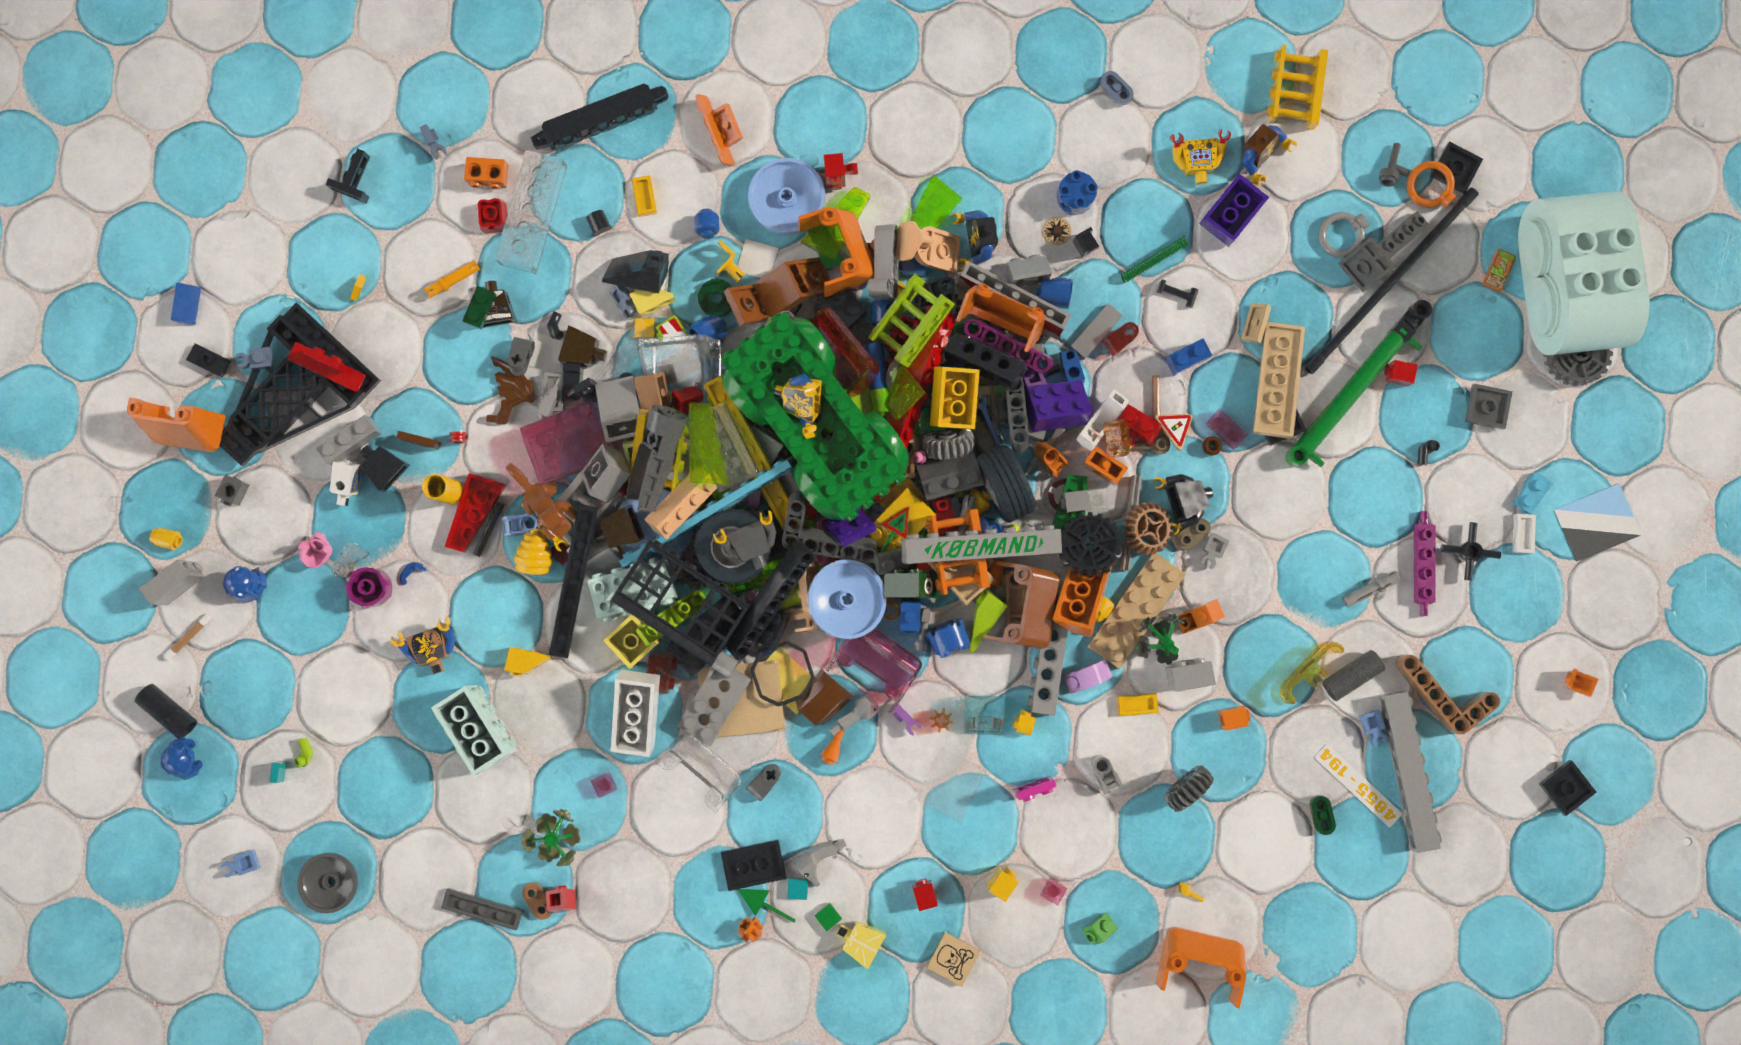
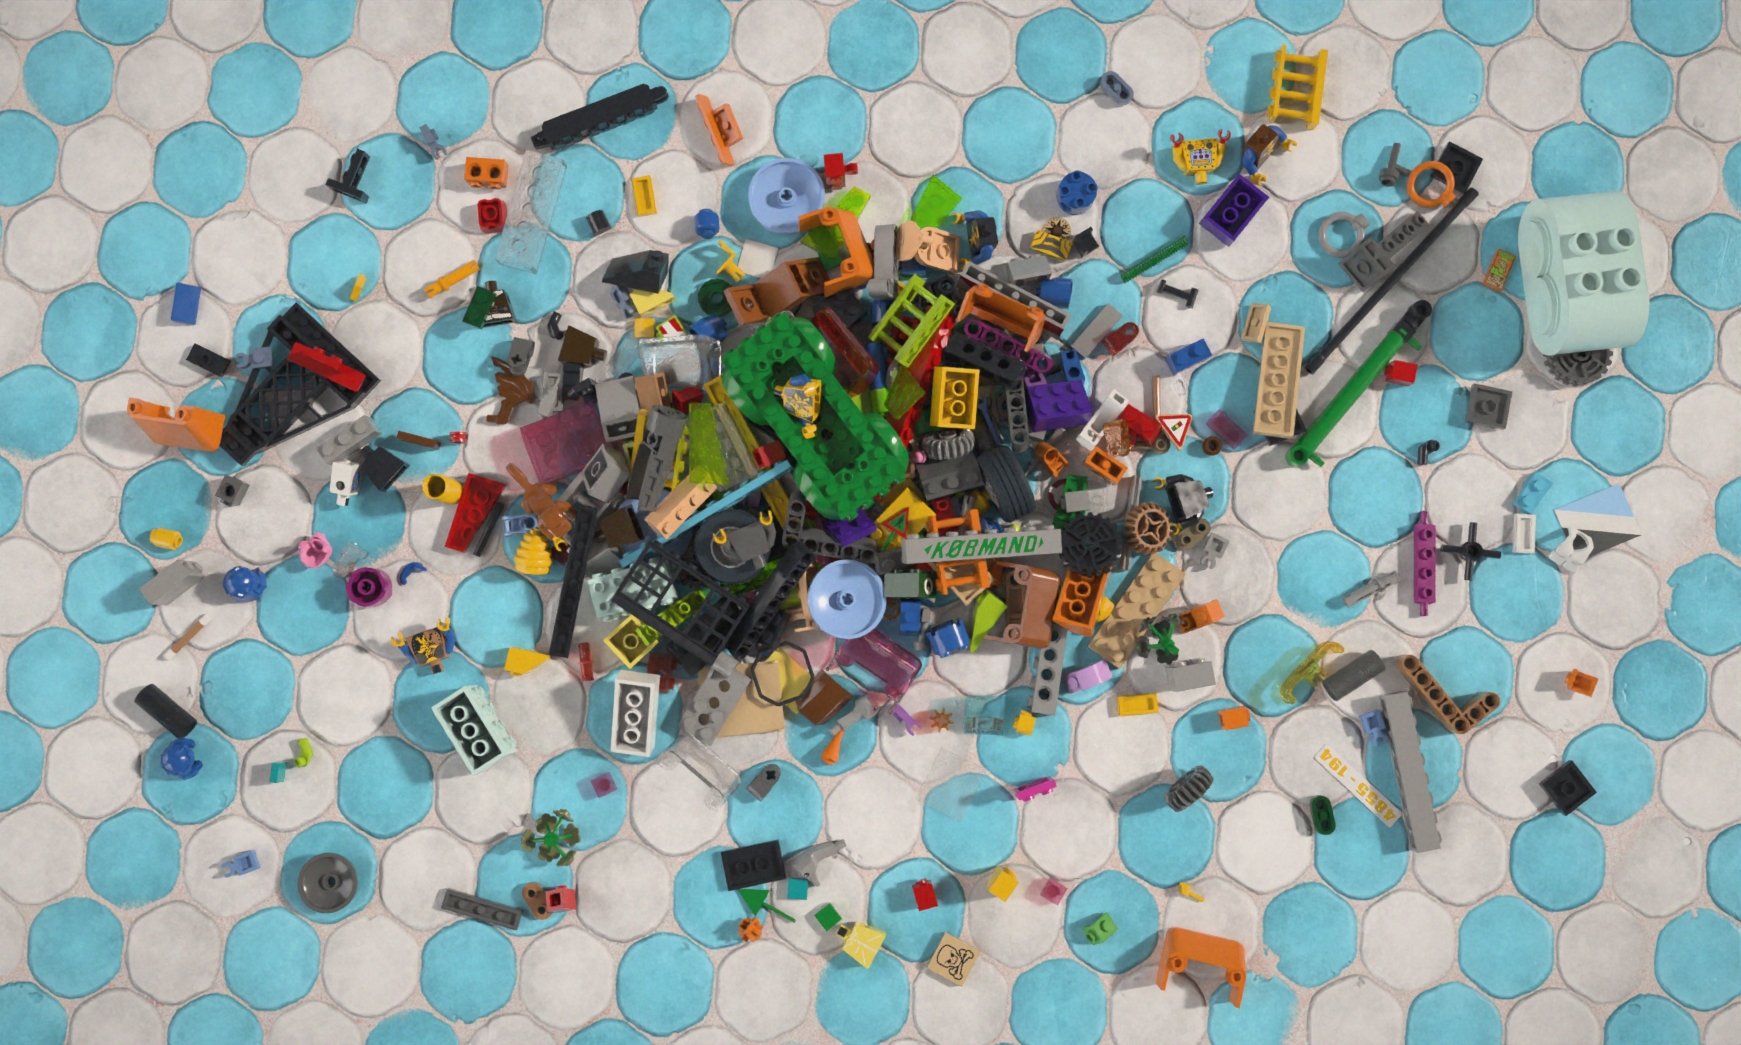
light grey piece [1091,755,1123,794] -> none
none -> clear red axle [578,642,594,682]
none -> red brick [752,440,786,469]
none -> tile [1030,230,1073,262]
none -> white piece [1548,526,1594,573]

